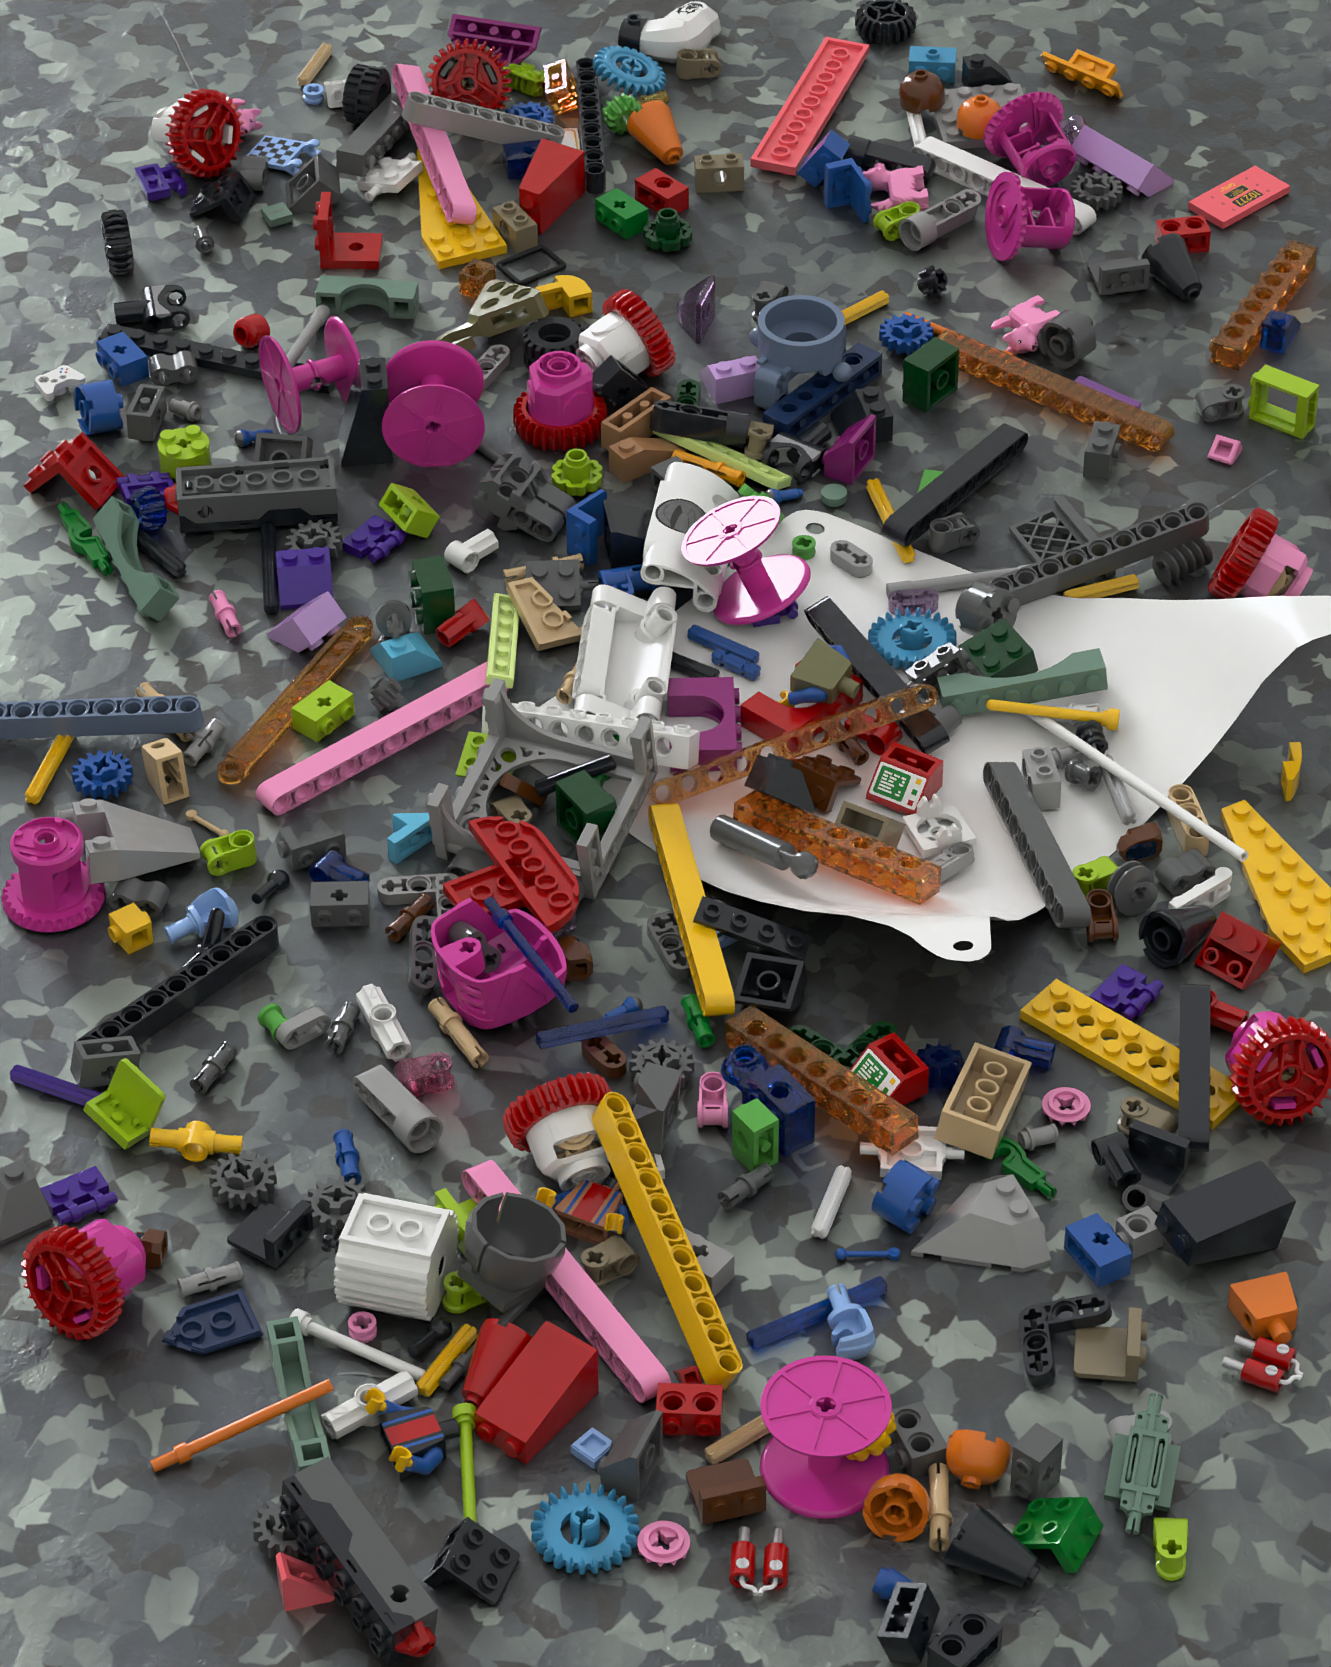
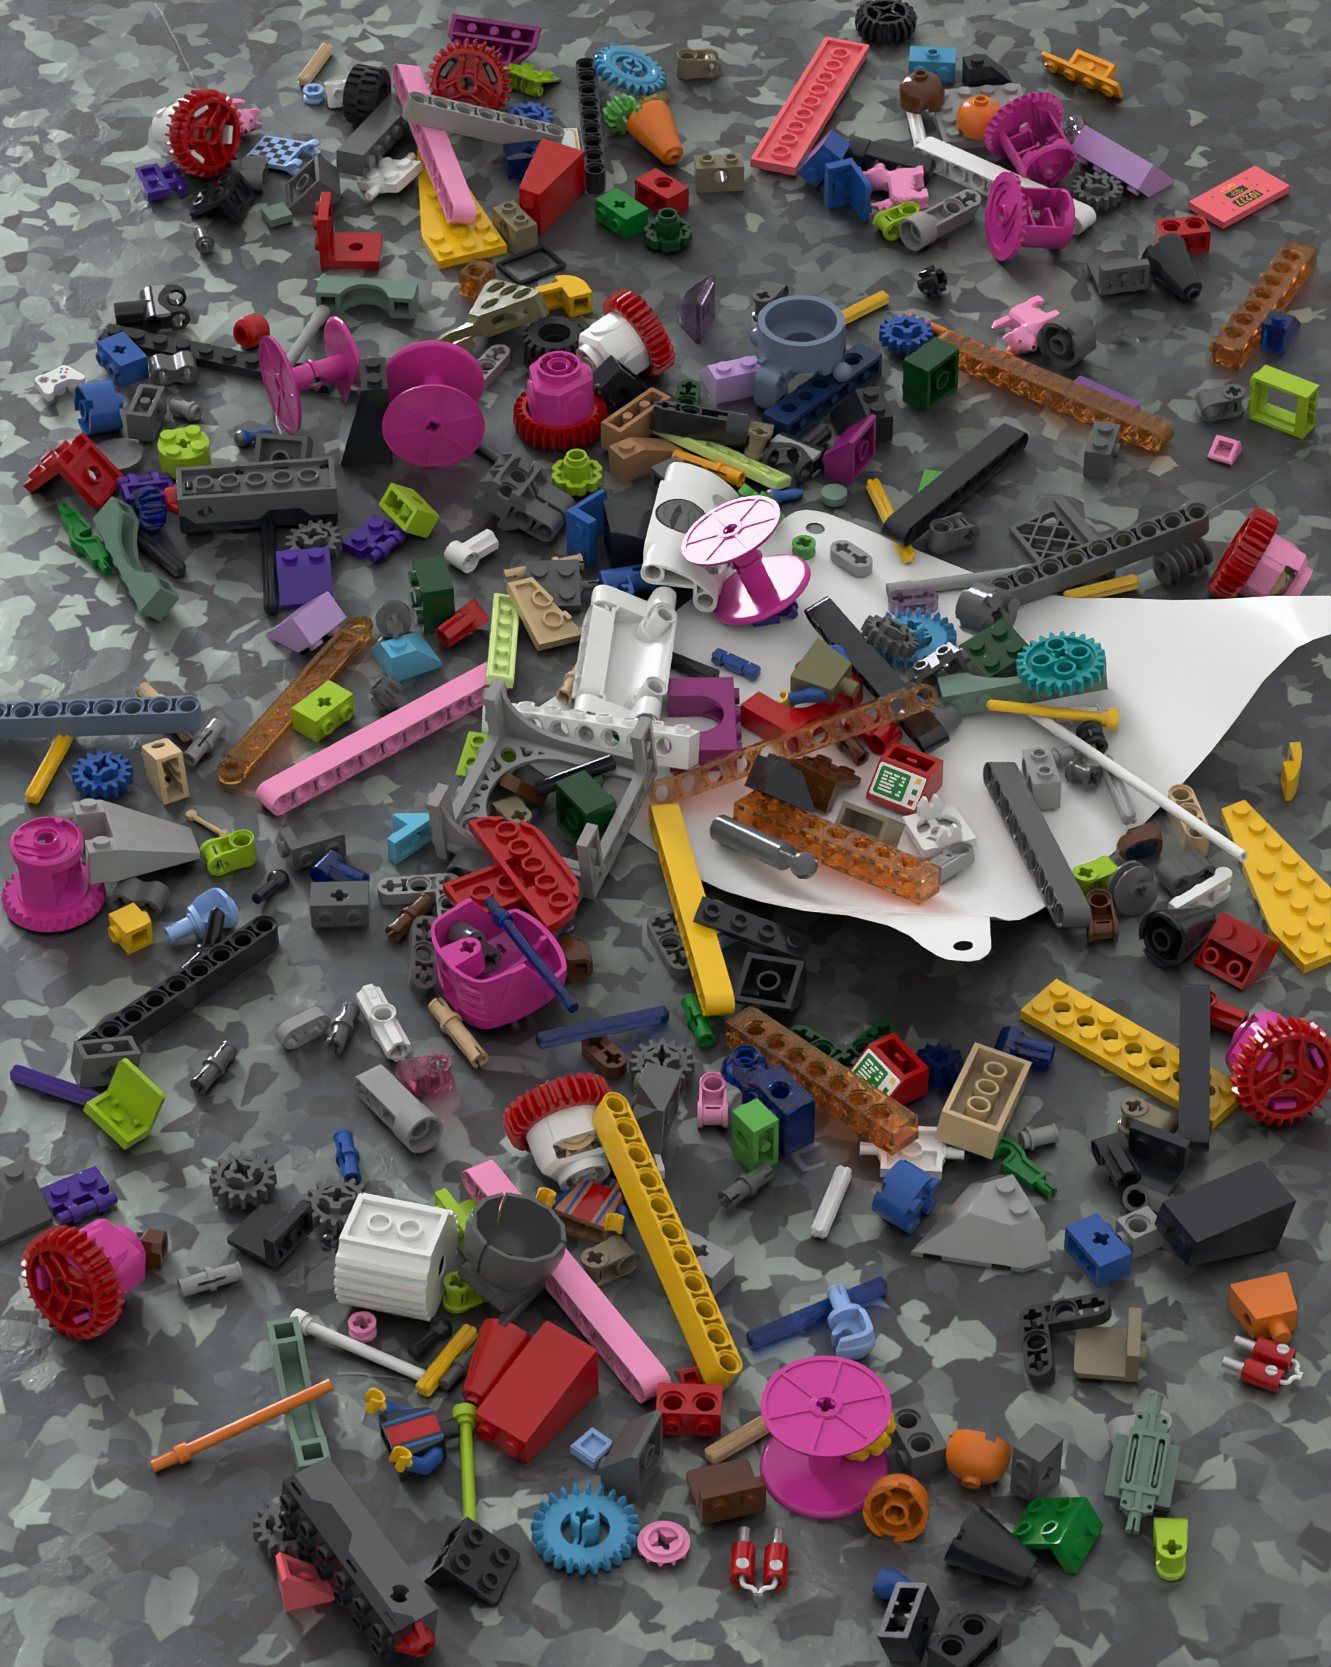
black gear [101,209,134,275] -> none
yellow pin [149,1121,243,1162] -> none
dark blue tile [162,1289,263,1355] -> none
bright pink pin [209,590,242,638] -> none
bright green bush [257,1003,289,1042] -> none
white piece [321,1371,418,1440] -> none
clear orange brick [544,58,578,115] -> none
blue piece [601,996,643,1026] -> none
white piece [618,1,721,63] -> none
blue axle [687,625,760,664] -> none
blue hinge [835,1247,900,1261] -> none
tan pin [927,1463,953,1552] -> none
bright pink gear [1042,1087,1091,1126] -> none
dark purple plate [1089,964,1164,1021] -> none
none -> flat silver tile [97,438,143,476]
none -> dark grey gear [860,615,919,659]
none -> teal gear [1016,631,1107,697]

